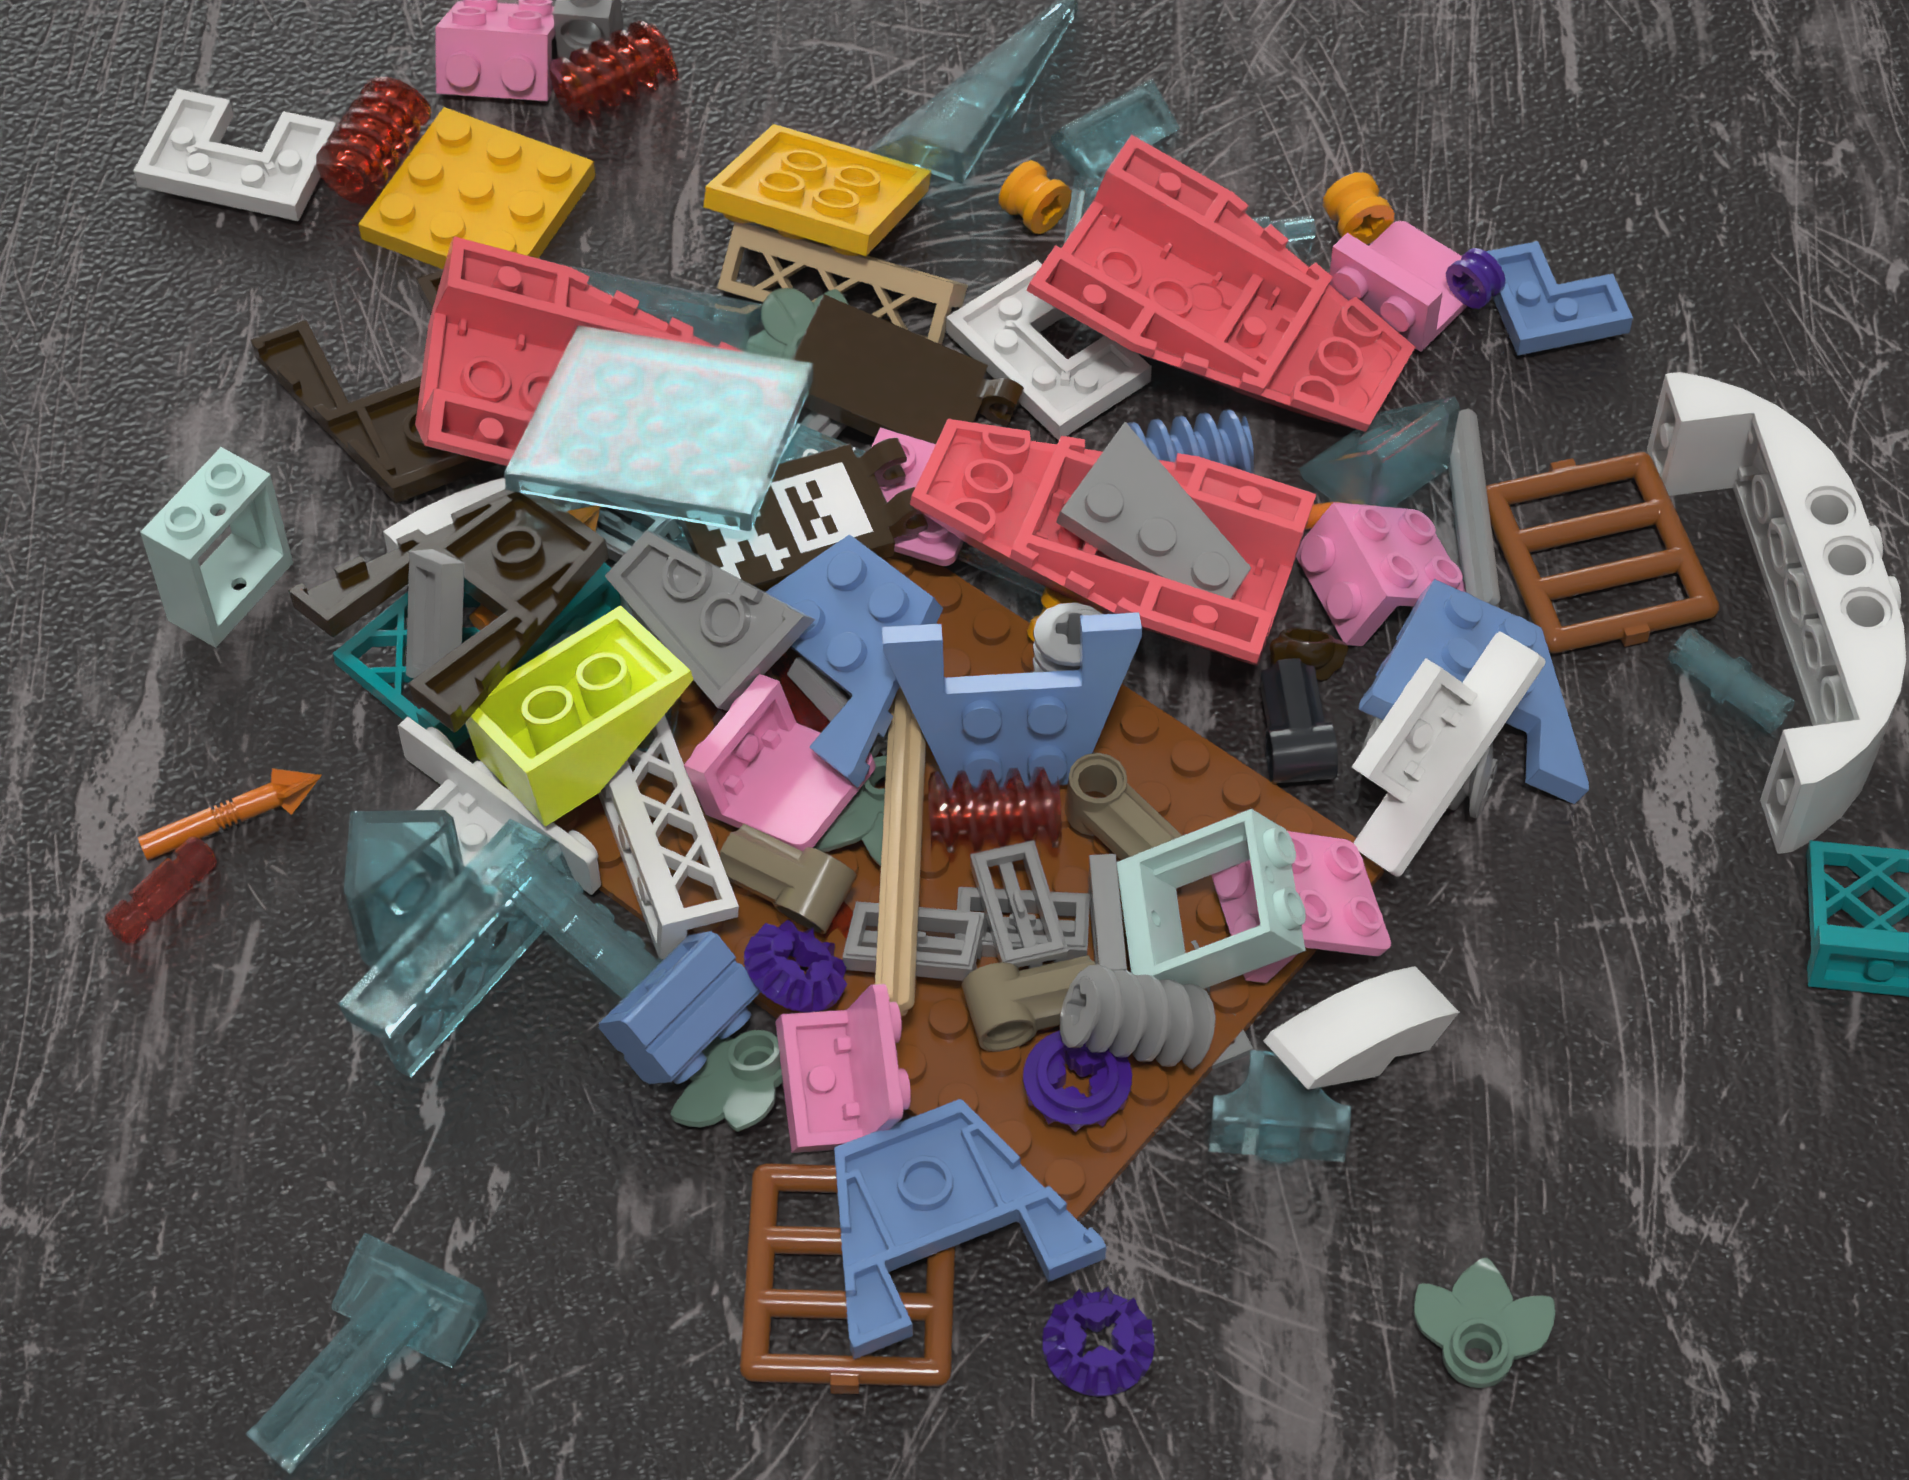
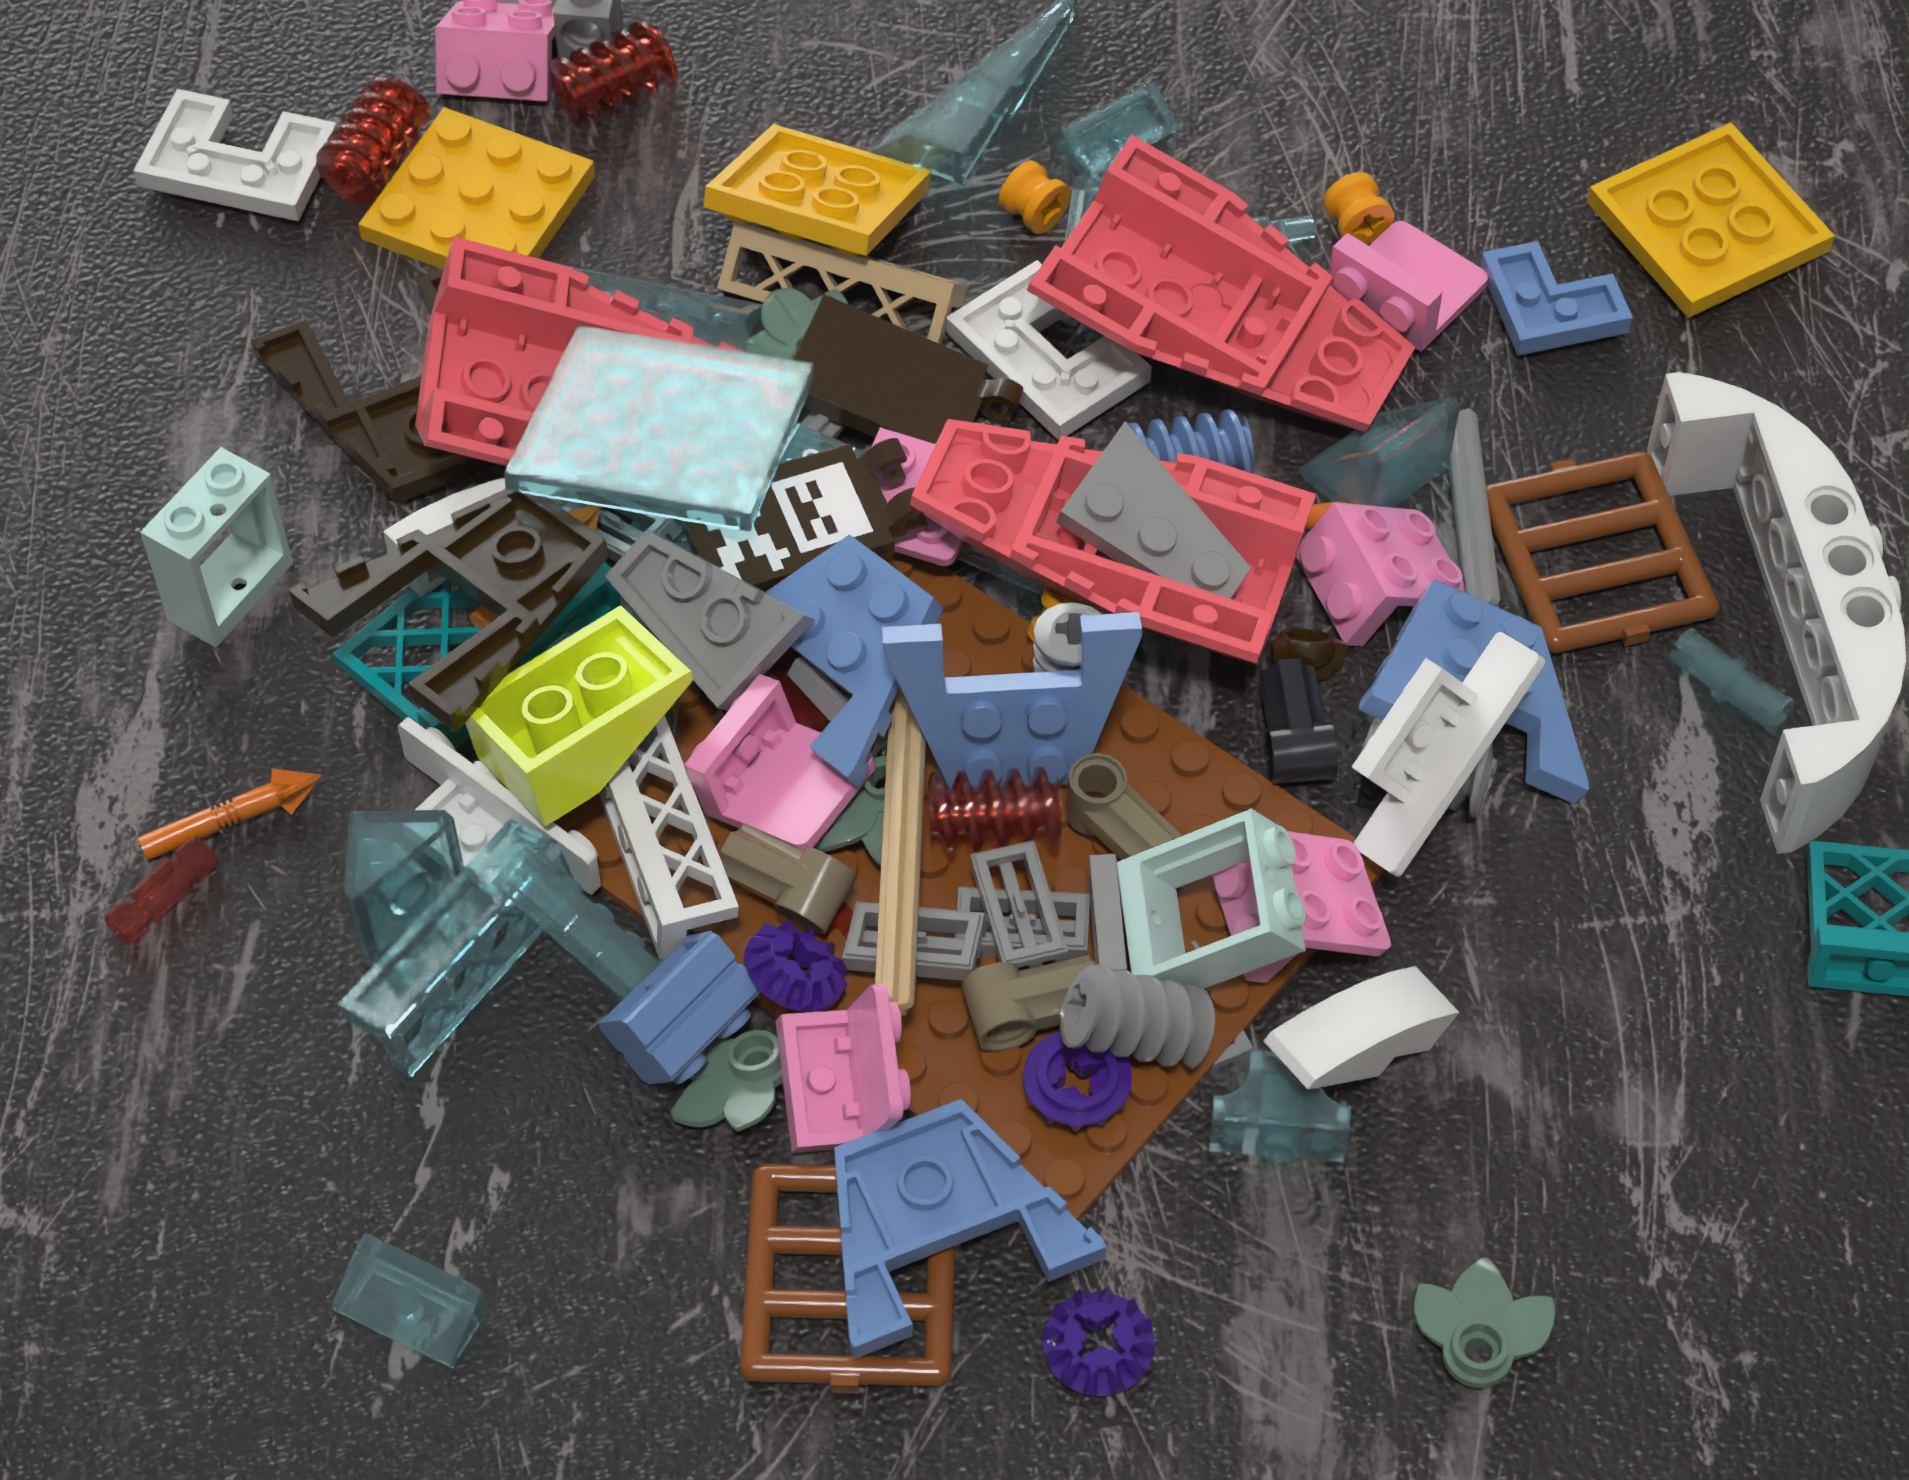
clear light blue piece [246,1265,442,1474] -> none
light grey tile [406,549,464,679] -> none
dark purple bush [1446,248,1506,309] -> none
none -> yellow plate [1587,123,1835,318]

